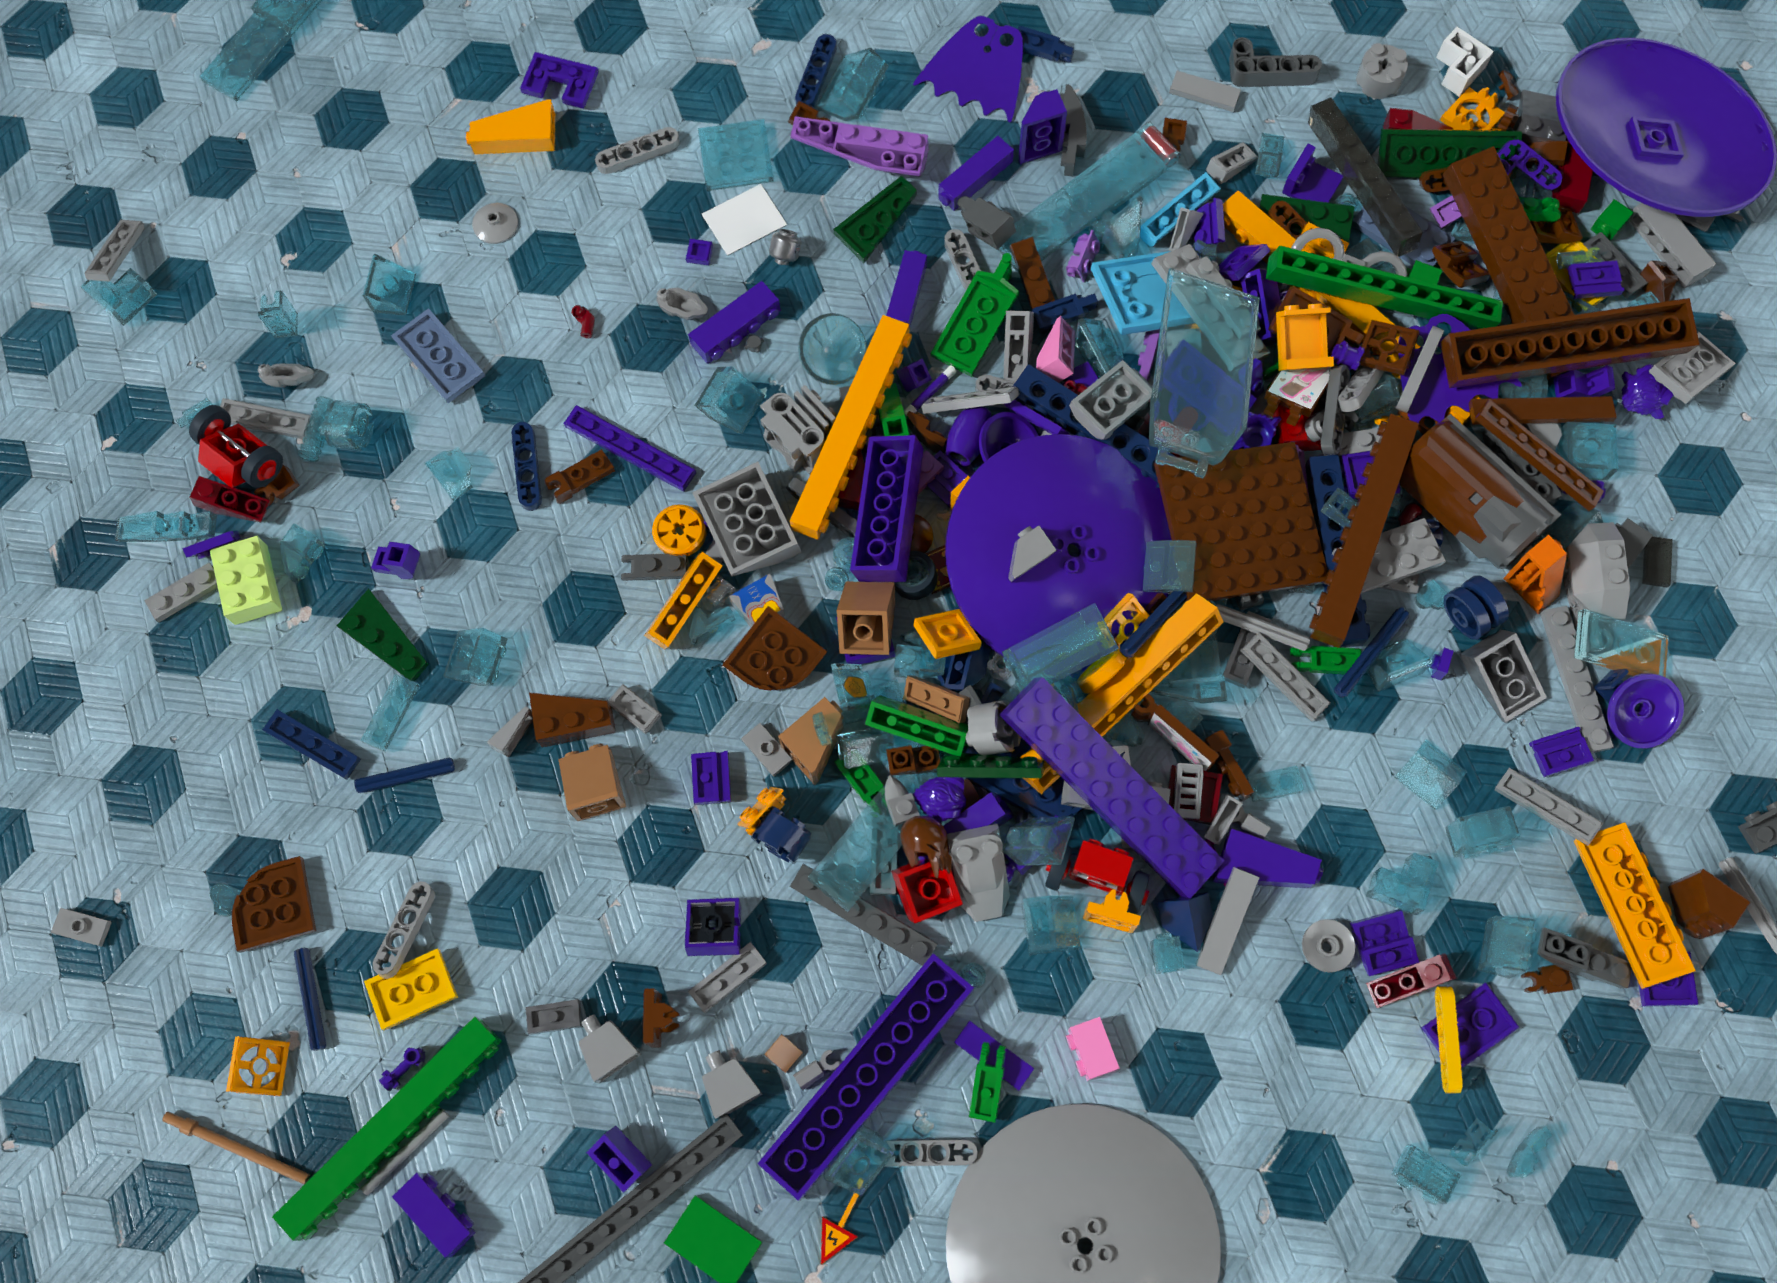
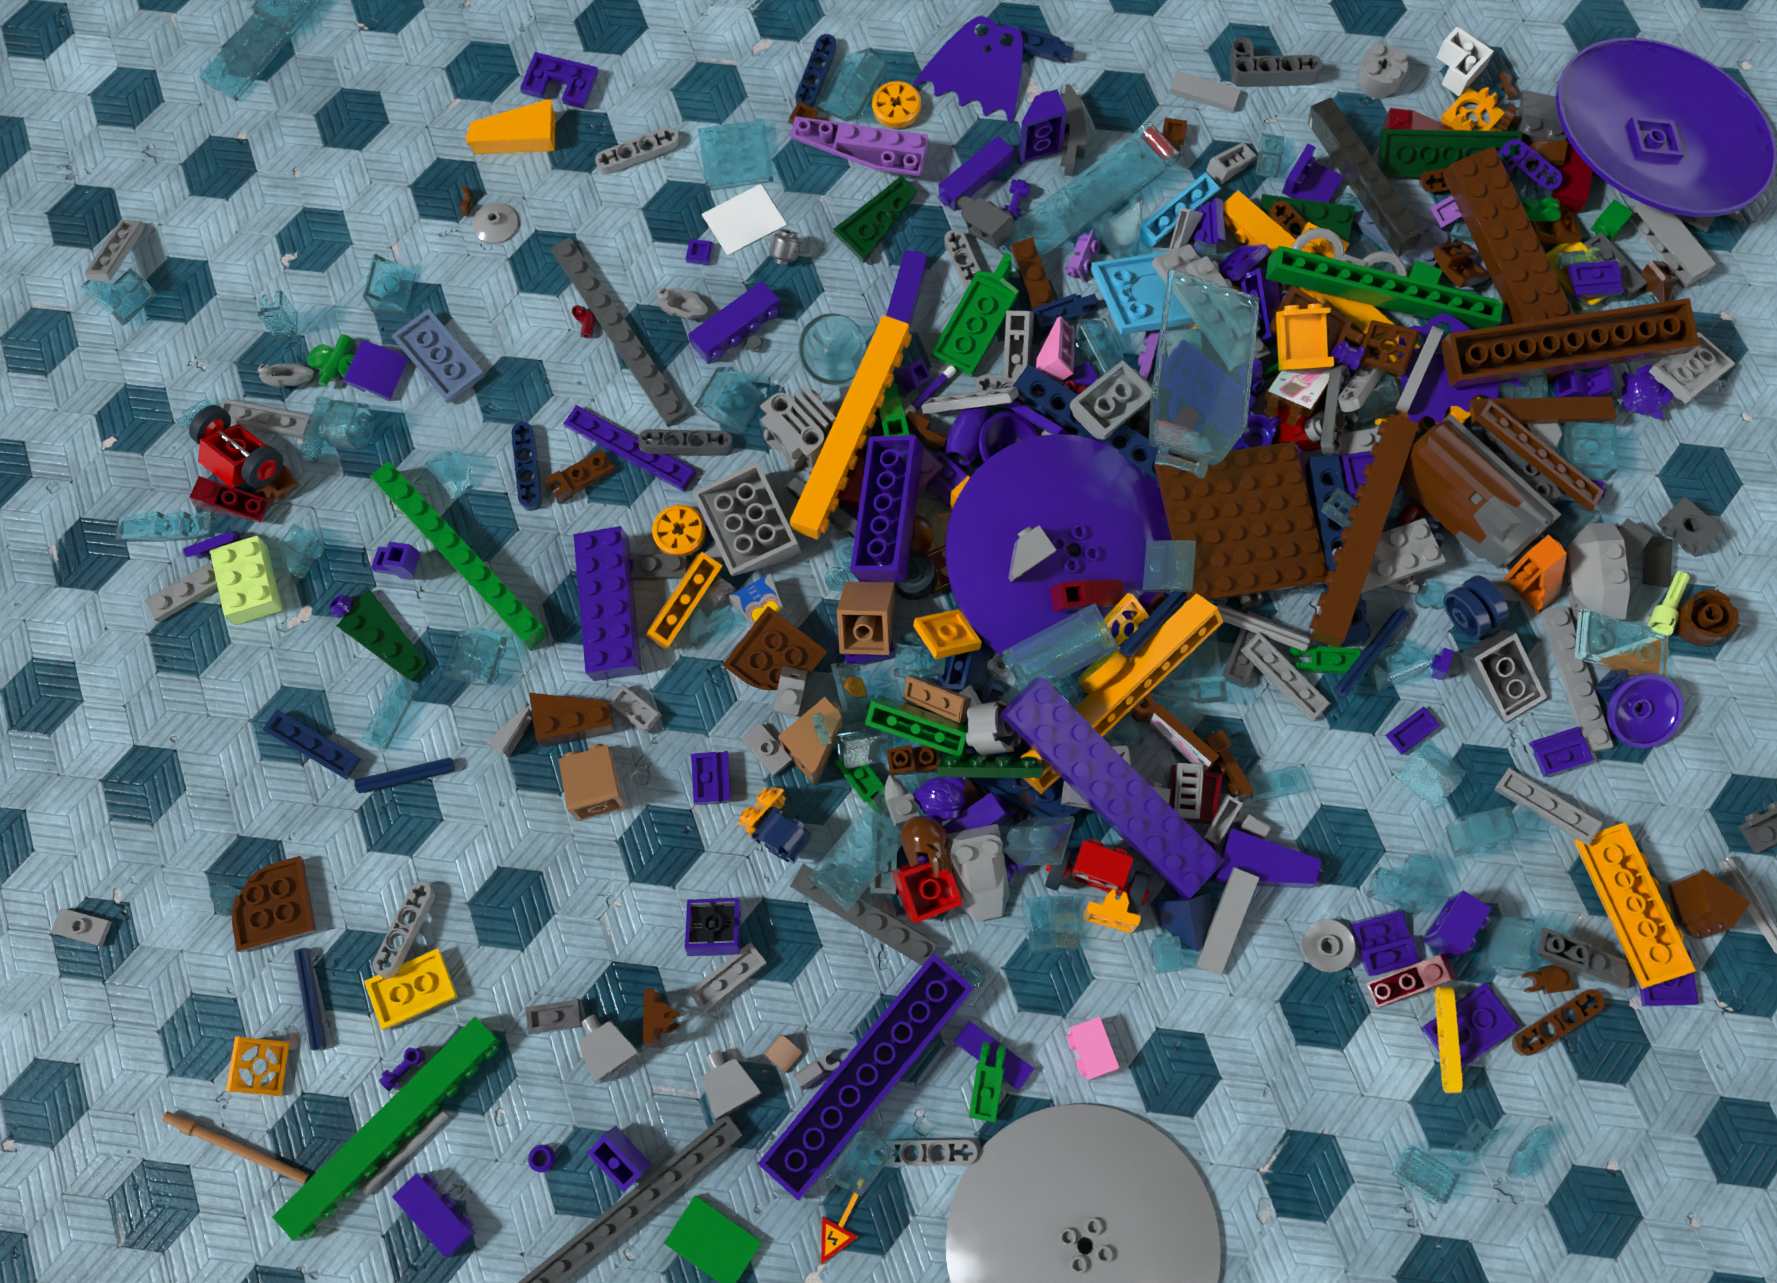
none -> green plant [307,334,356,387]
none -> dark purple plate [329,594,352,617]
none -> dark purple slope [342,340,409,401]
none -> green brick [370,461,549,651]
none -> reddish brown piece [459,186,472,216]
none -> dark purple plate [528,1145,556,1173]
none -> dark grey plate [550,237,687,427]
none -> dark purple brick [573,526,642,681]
none -> dark grey beam [638,429,732,455]
none -> light grey torso [773,666,807,717]
none -> light orange wheel [872,81,921,129]
none -> dark purple bar [1004,179,1030,221]
none -> dark red slope [1050,580,1124,613]
none -> dark purple tile [1385,706,1440,755]
none -> dark purple brick [1423,890,1491,959]
none -> reddish brown beam [1512,989,1605,1056]
none -> yellowish green piece [1647,571,1690,636]
none -> dark grey brick [1656,496,1724,557]
none -> reddish brown brick [1676,590,1739,647]

